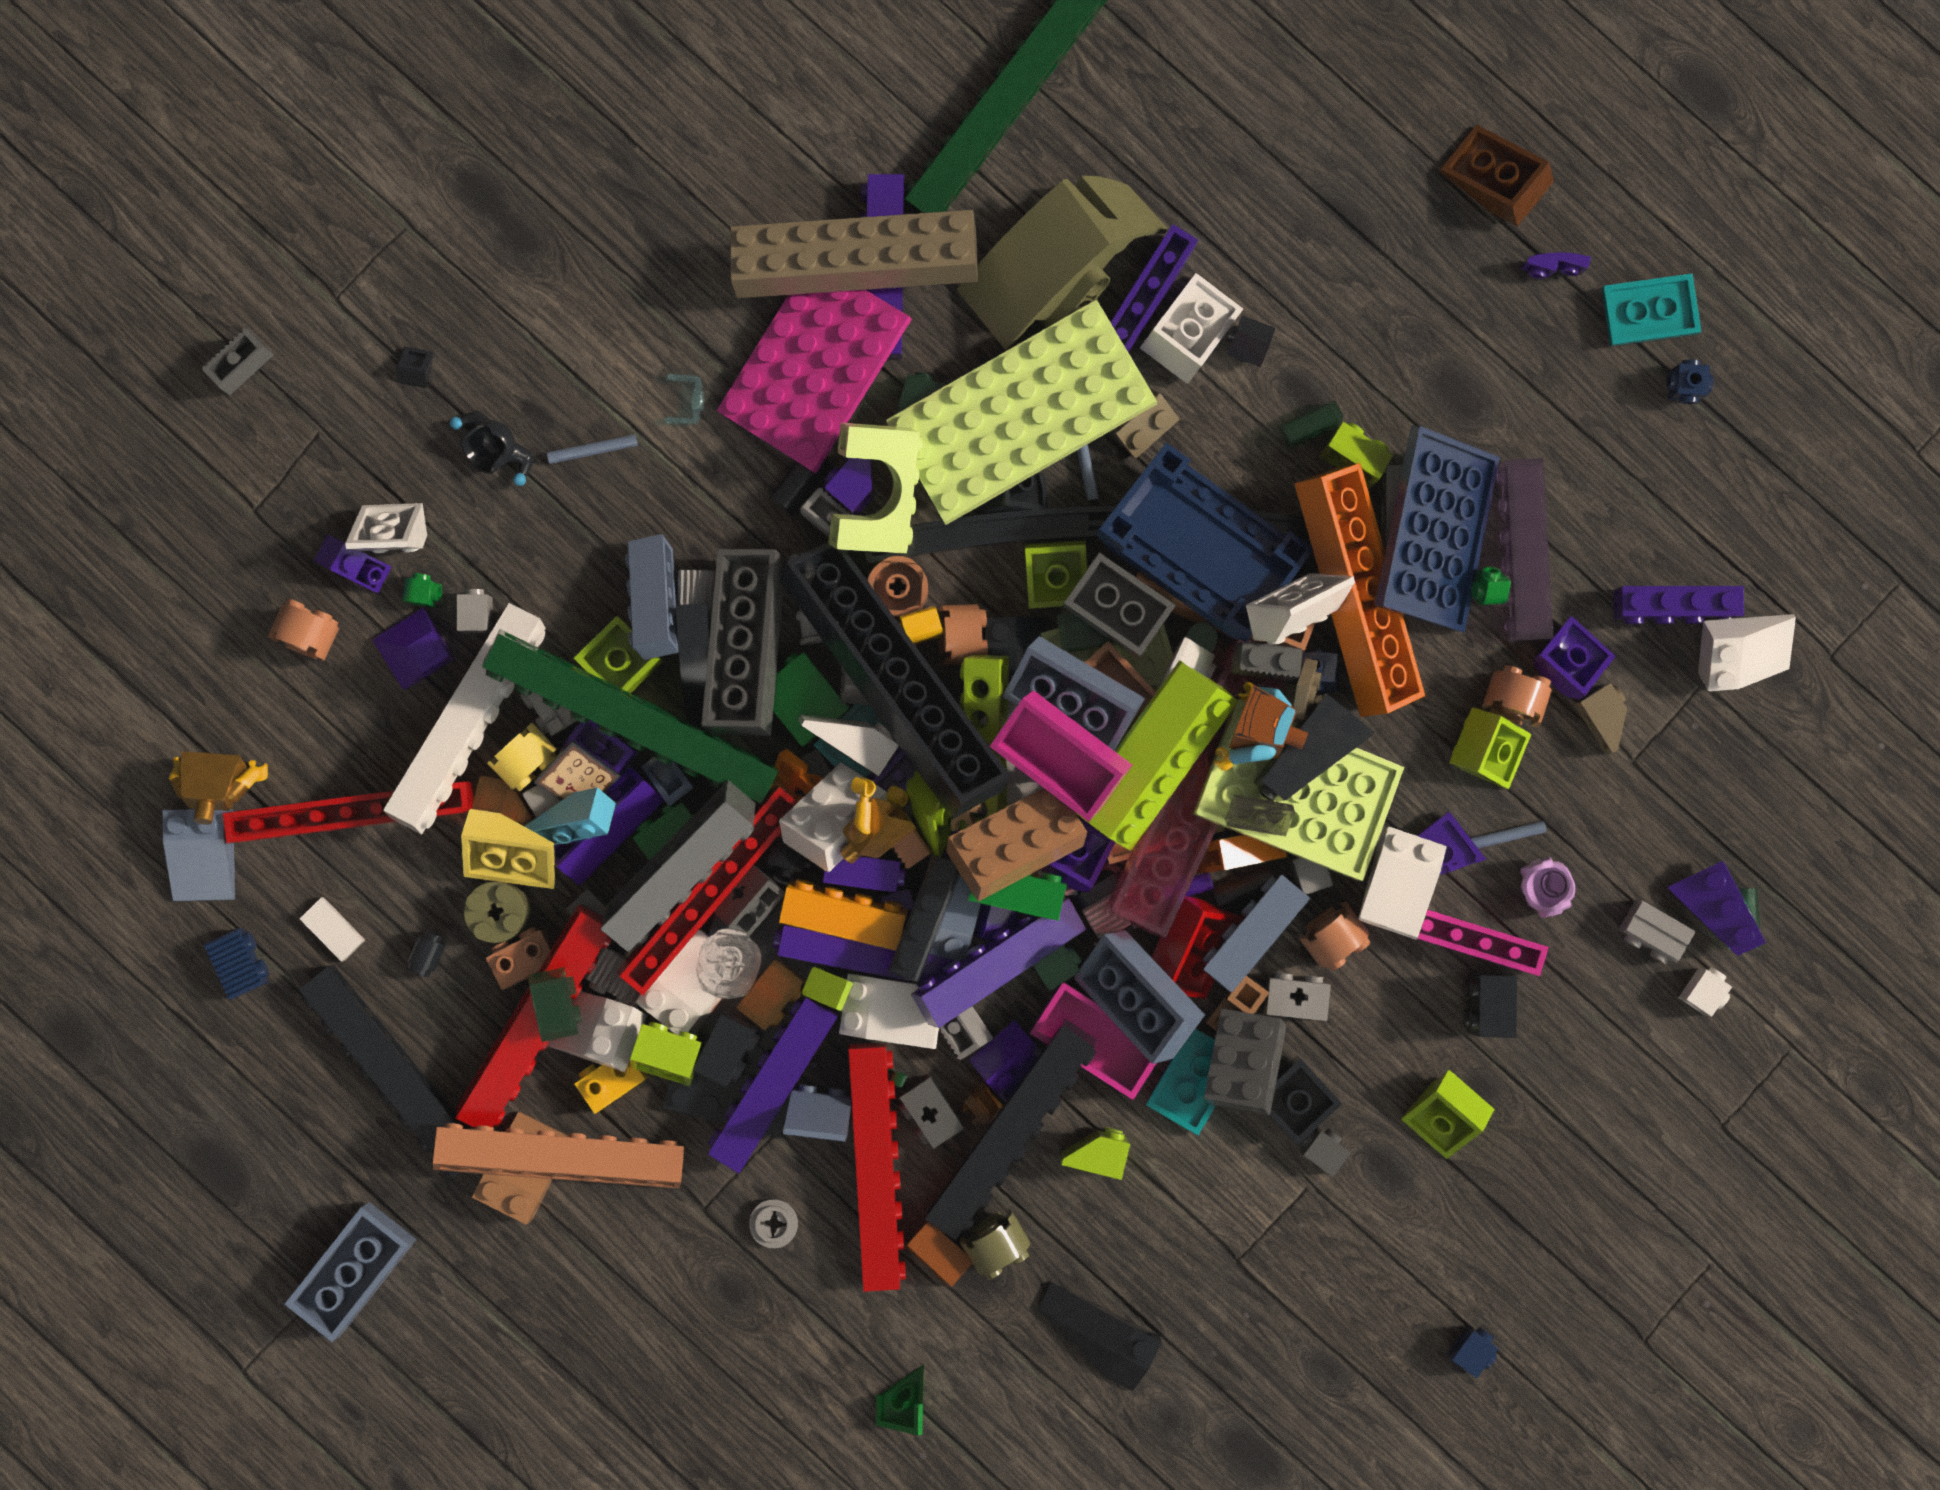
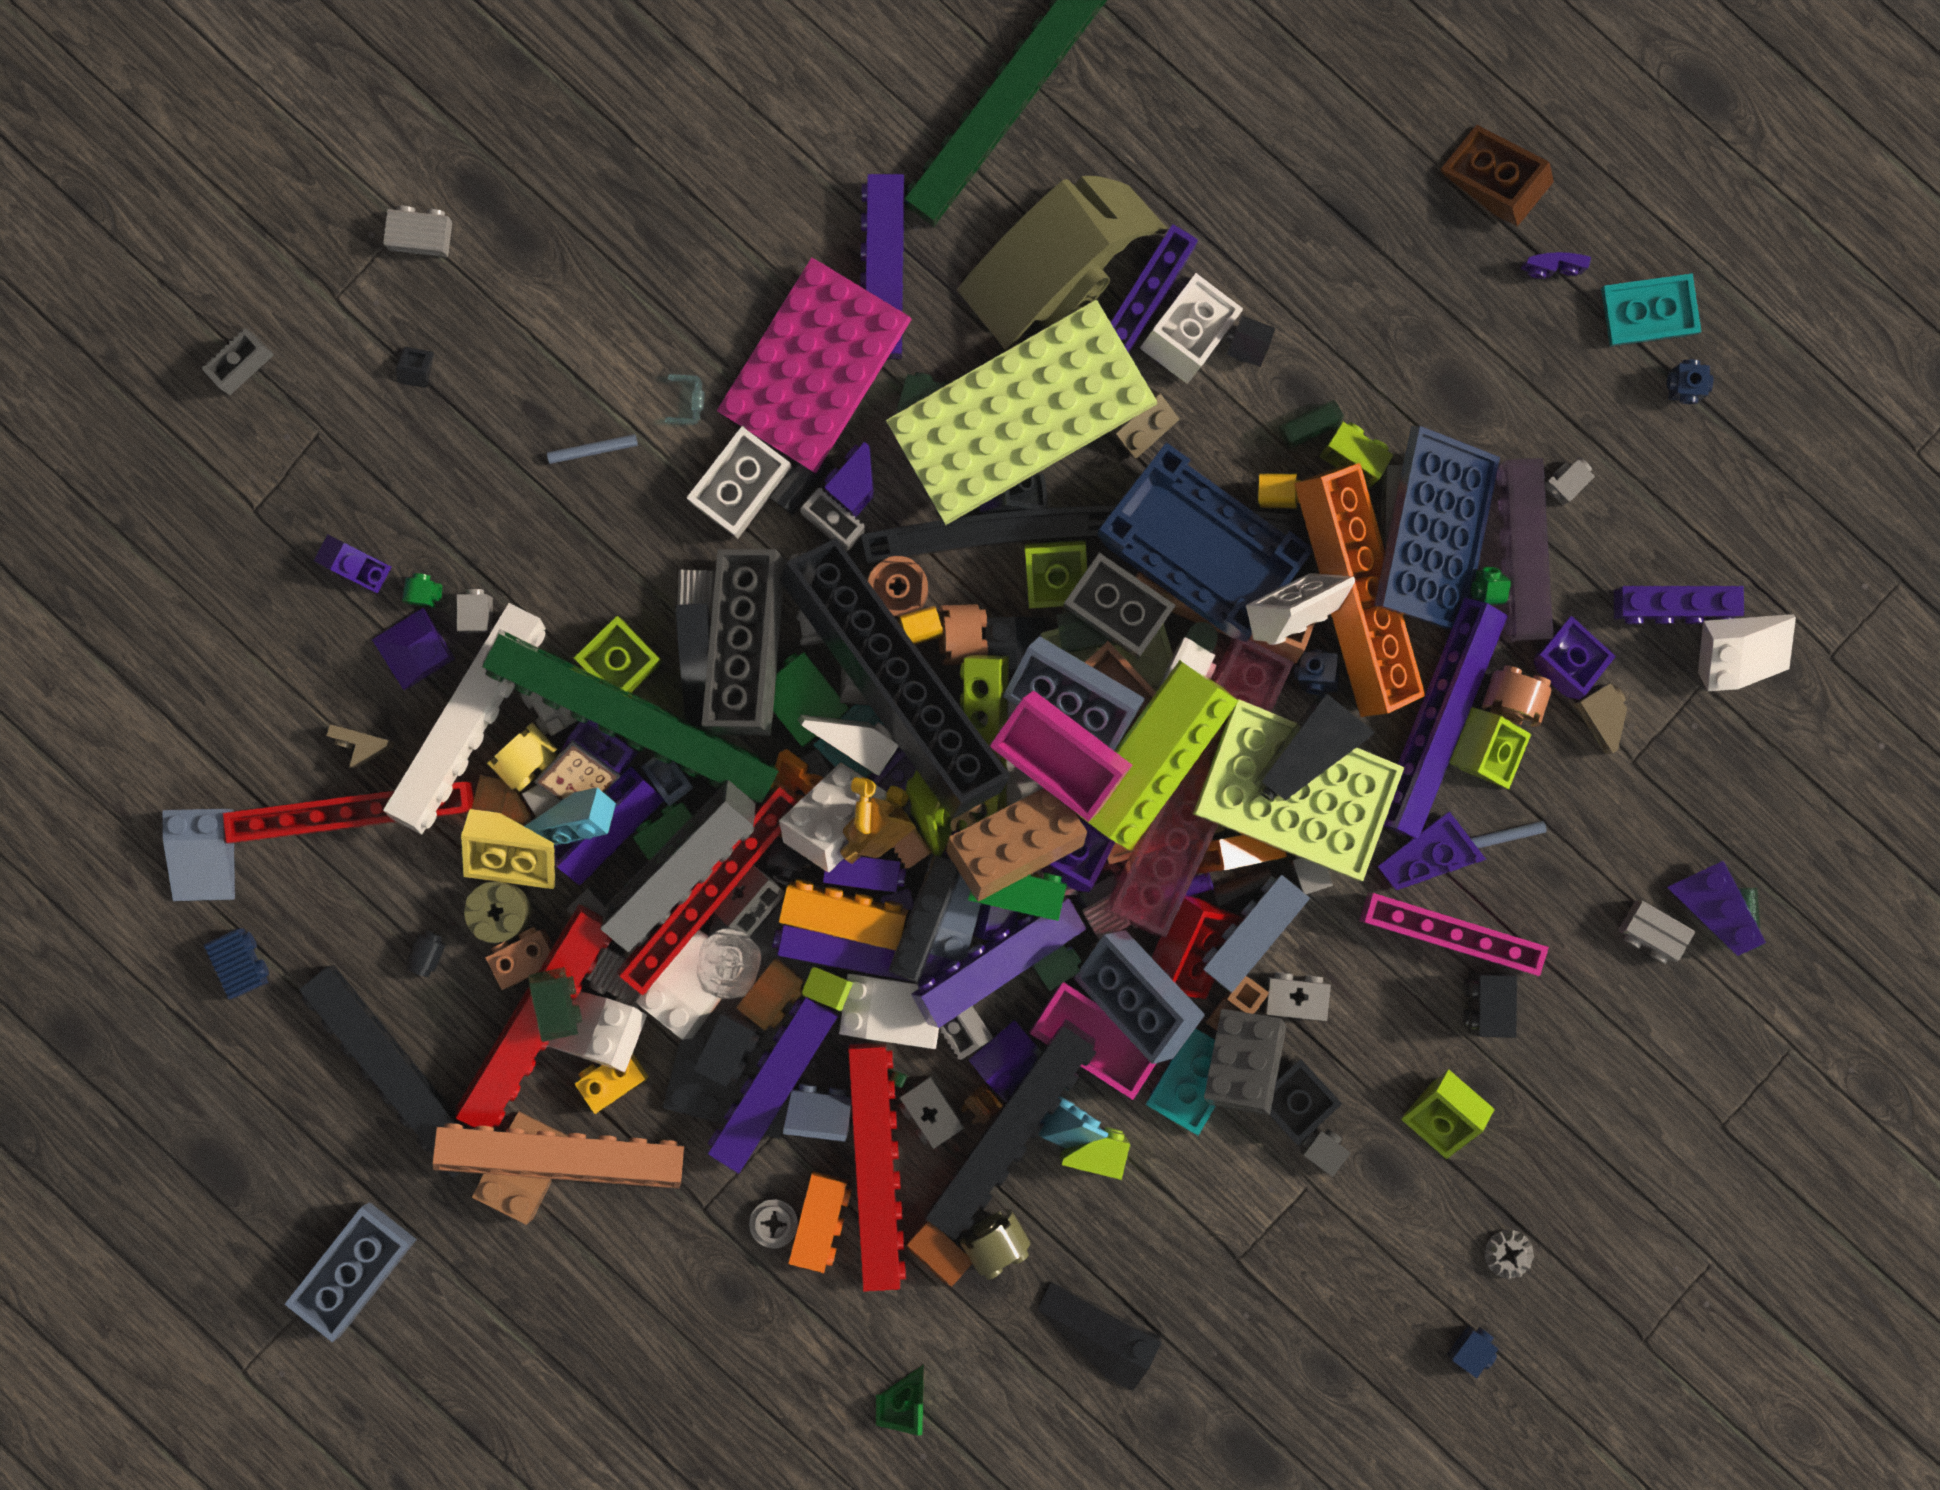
pearl gold torso [169,751,268,825] -> none
nougat brick [267,598,339,661] -> none
white tile [300,897,365,962] -> none
white slope [345,503,427,553] -> none
black piece [450,410,534,486] -> none
sand blue brick [625,534,678,660] -> none
lime slope [630,1022,701,1087] -> none
dark tan brick [731,210,978,298] -> none
yellowish green arch [829,423,922,553] -> none
sand blue bar [1077,444,1099,501] -> none
torso [1213,682,1308,771] -> none
clear smoke plate [1225,795,1295,837] -> none
dark grey brick [1231,641,1302,682] -> none
dark tan bracket [1281,659,1322,720] -> none
nougat brick [1298,902,1370,971] -> none
white slope [1358,826,1447,940] -> none
lavender hair [1520,857,1575,918] -> none
white brick [1678,967,1732,1017] -> none
none -> dark tan slope [327,725,395,768]
none -> light grey brick [383,205,452,257]
none -> white brick [687,427,792,539]
none -> orange brick [789,1171,852,1273]
none -> medium azure slope [1038,1096,1108,1148]
none -> yellow brick [1258,474,1301,509]
none -> dark purple brick [1383,598,1508,839]
none -> light grey gear [1485,1230,1534,1279]
none -> light grey brick [1542,457,1595,506]

